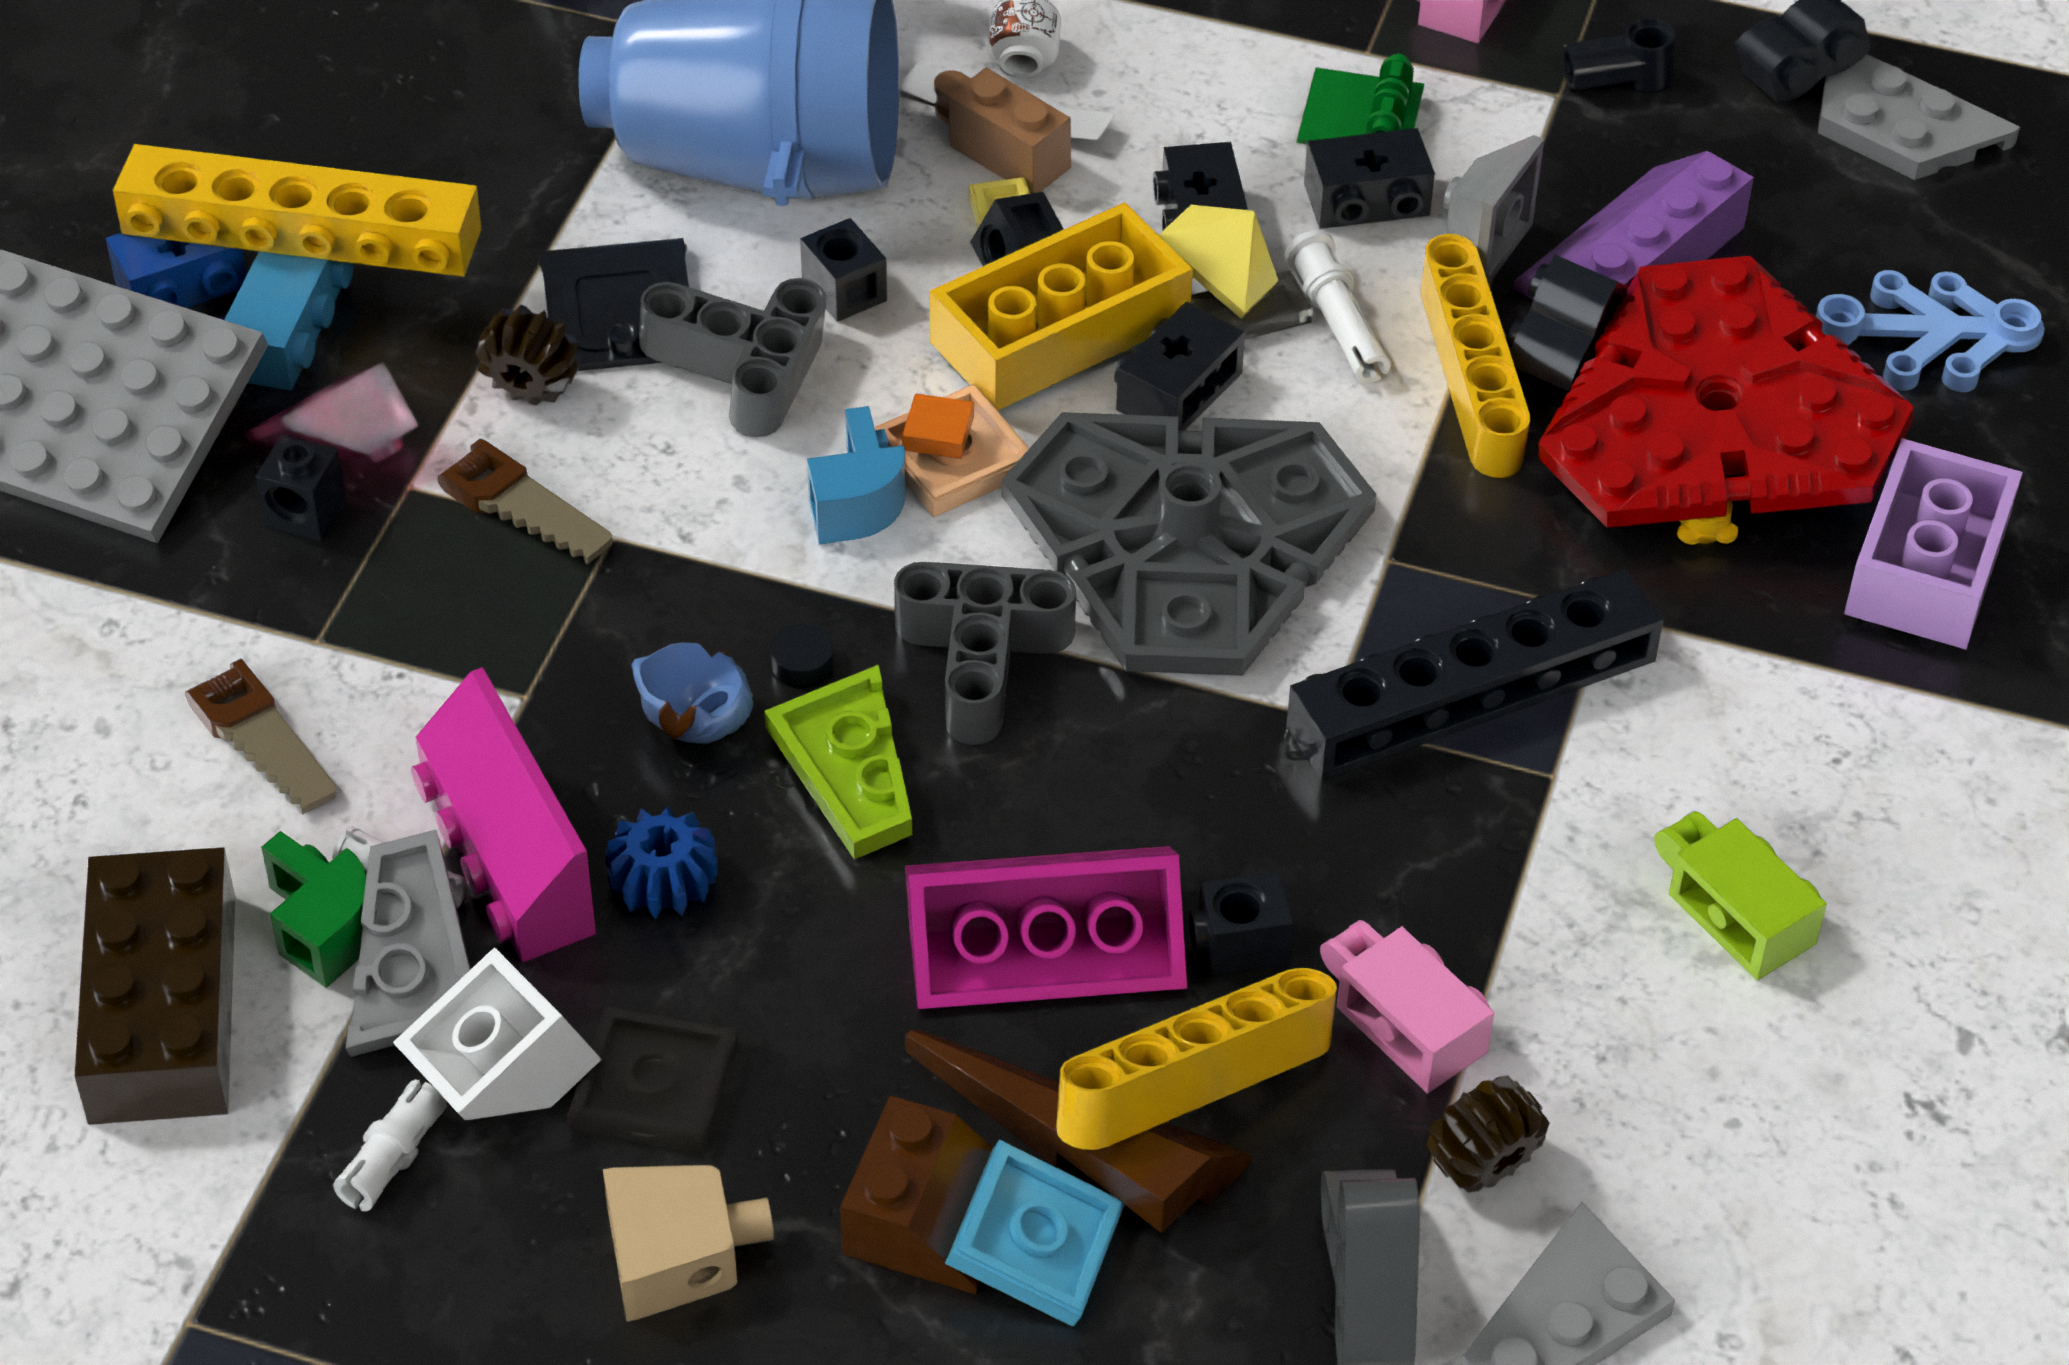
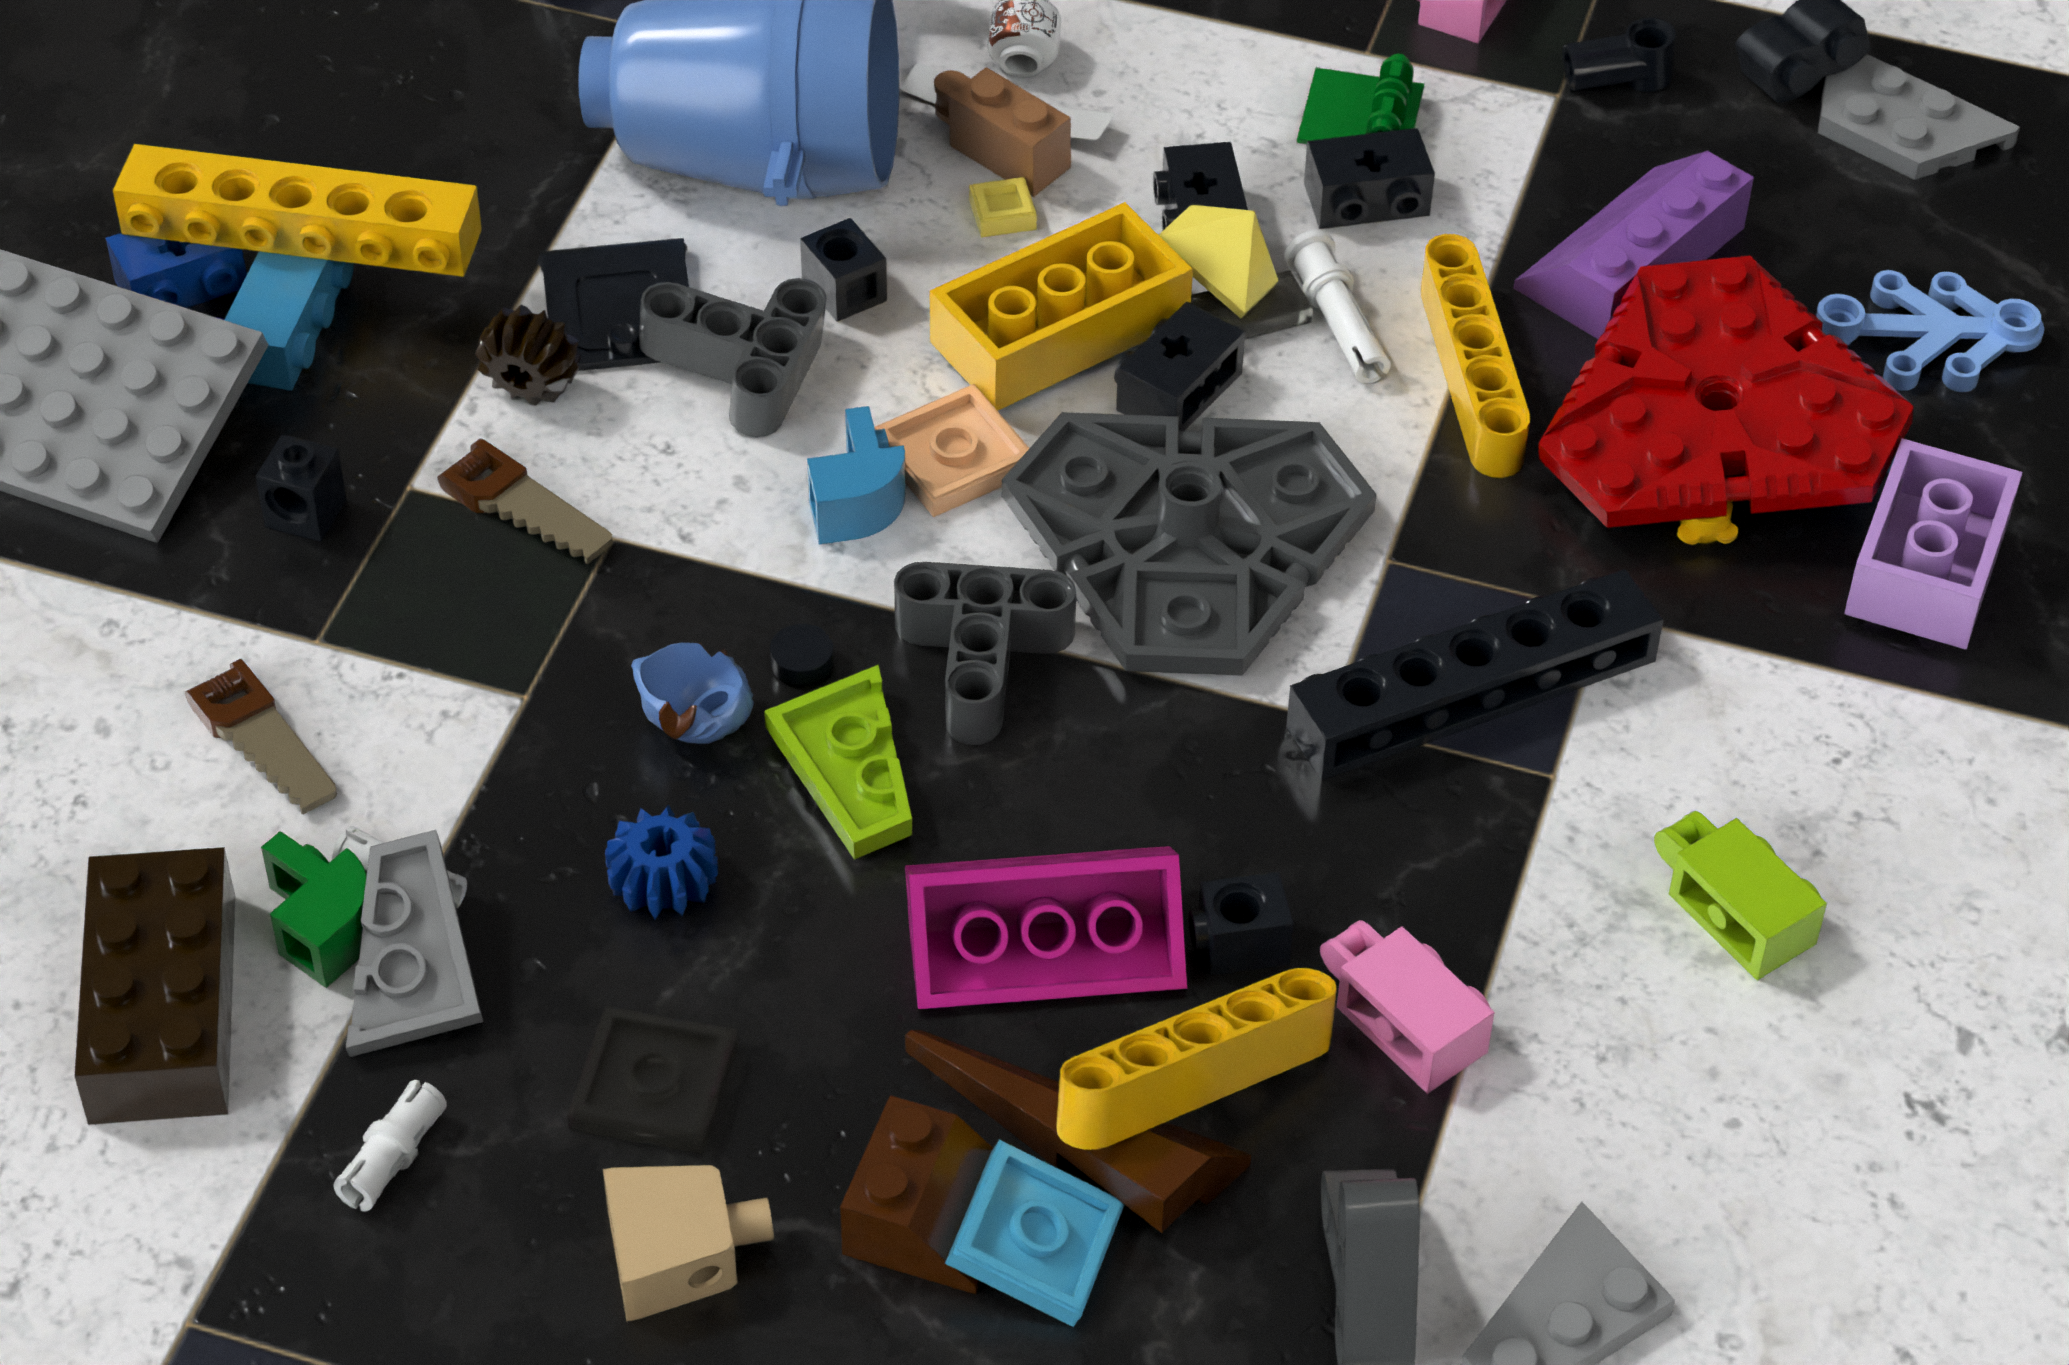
clear pink slope [244,362,418,463] -> none
white slope [393,947,602,1120] -> none
dark pink slope [411,667,596,963] -> none
orange tile [902,393,974,459] -> none
black brick [970,192,1064,266] -> none
dark brown gear [1426,1075,1550,1193] -> none
light grey slope [1443,135,1544,284] -> none
black brick [1506,255,1629,392] -> none

